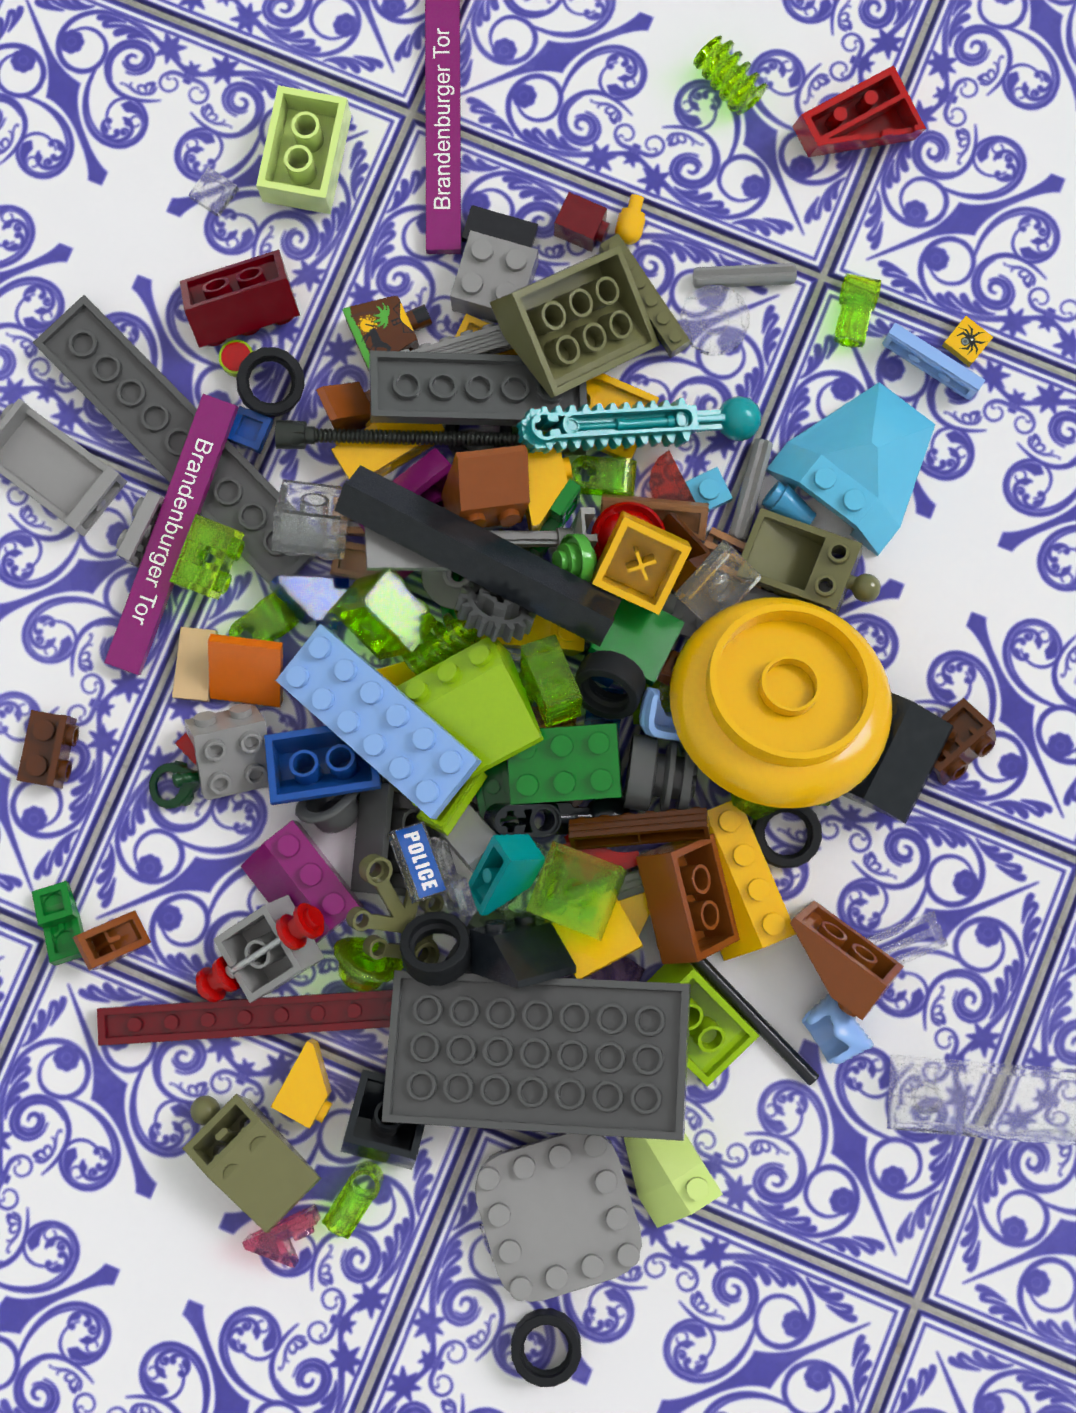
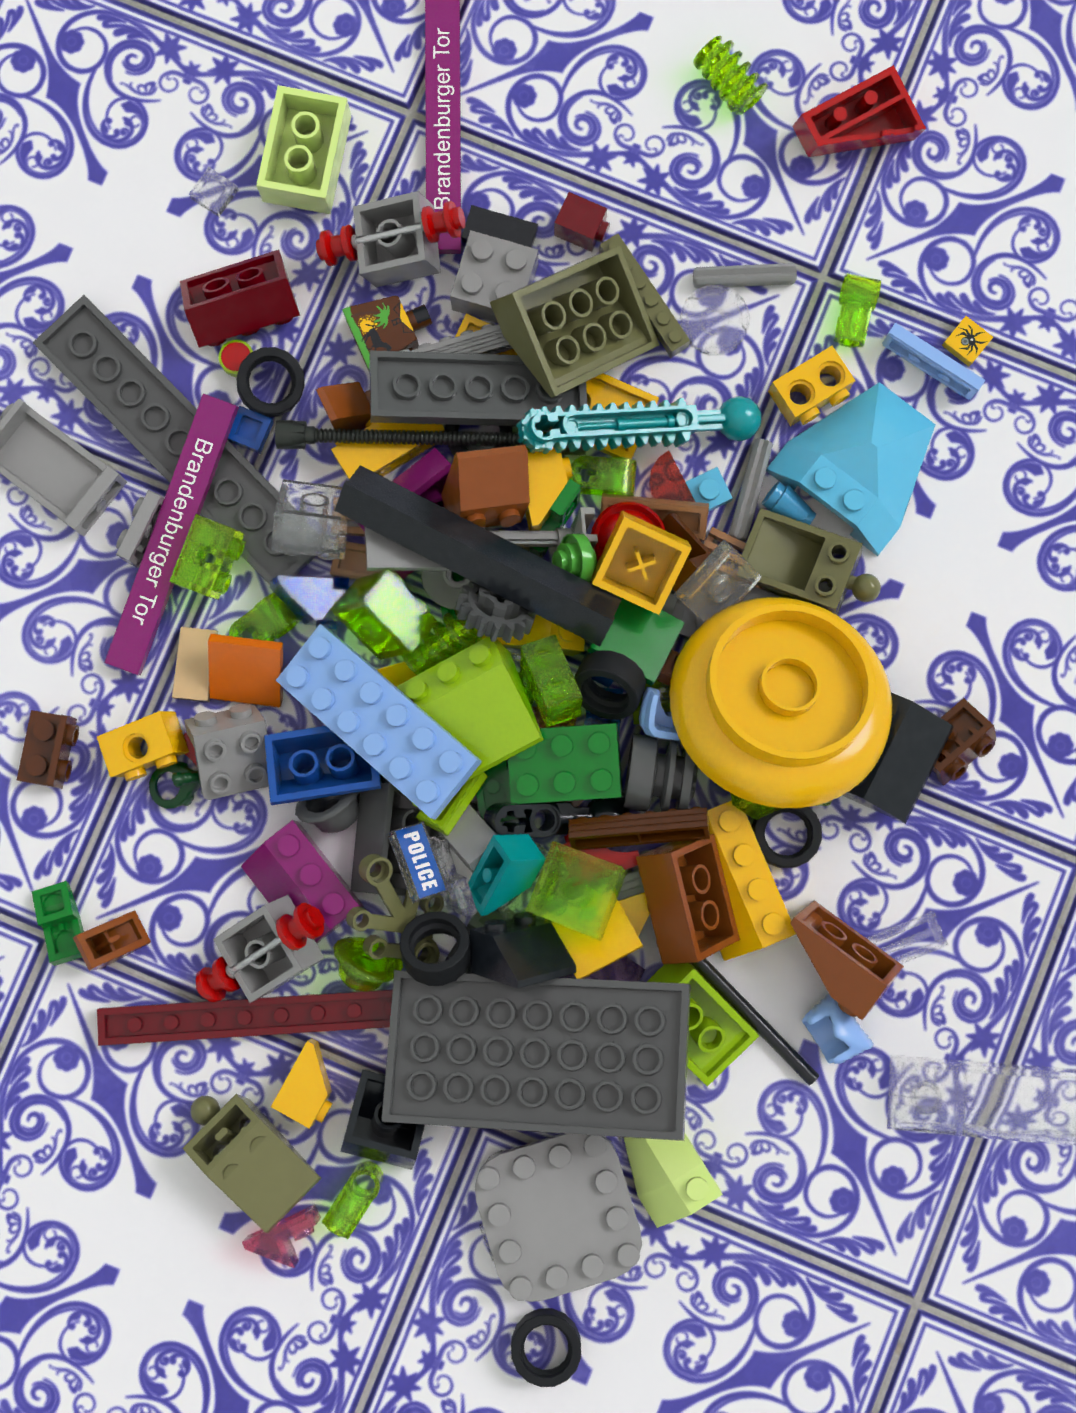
yellow cylinder [615,194,646,245] -> none
none -> yellow brick [97,711,189,782]
none -> light grey brick [316,191,466,287]
none -> yellow brick [768,345,856,427]

